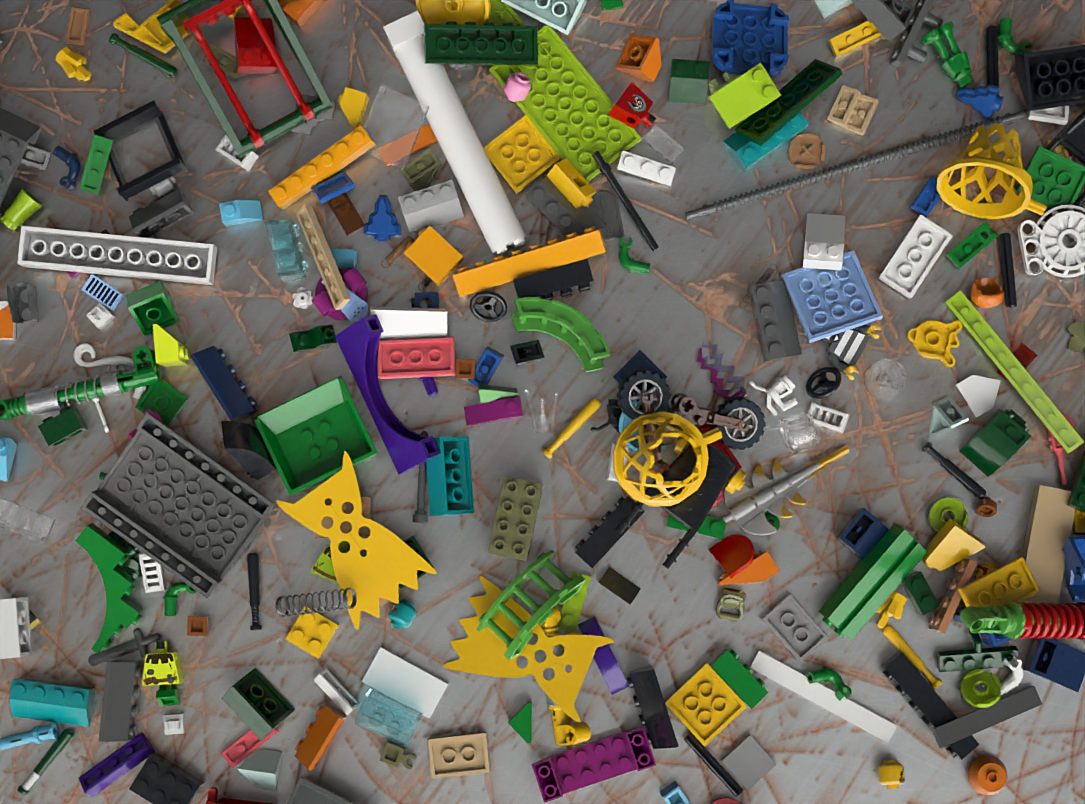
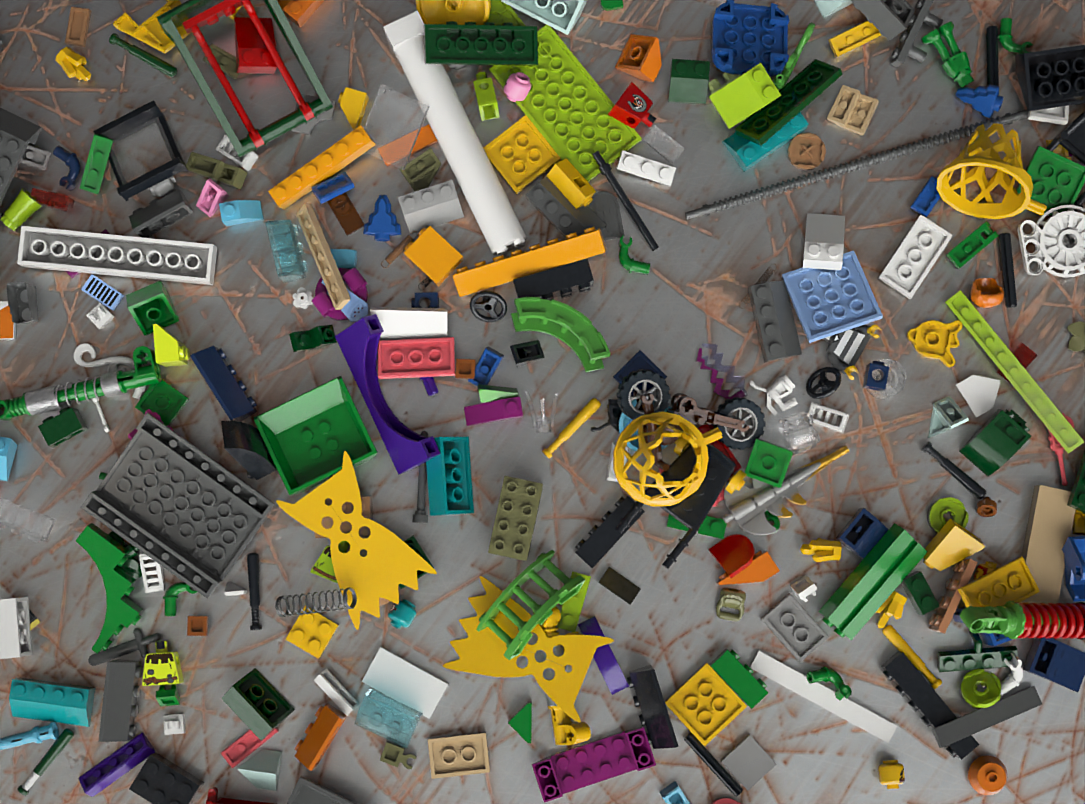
none -> clear red plate [31,188,75,212]
none -> olive slope [186,152,247,190]
none -> bright pink slope [196,178,229,217]
none -> white slope [224,582,248,596]
none -> lime torso [473,72,500,121]
none -> green tile [745,438,794,488]
none -> bright green plant [773,22,815,89]
none -> white tile [790,575,817,602]
none -> yellow rock [800,537,842,562]
none -> dark blue brick [863,361,889,391]

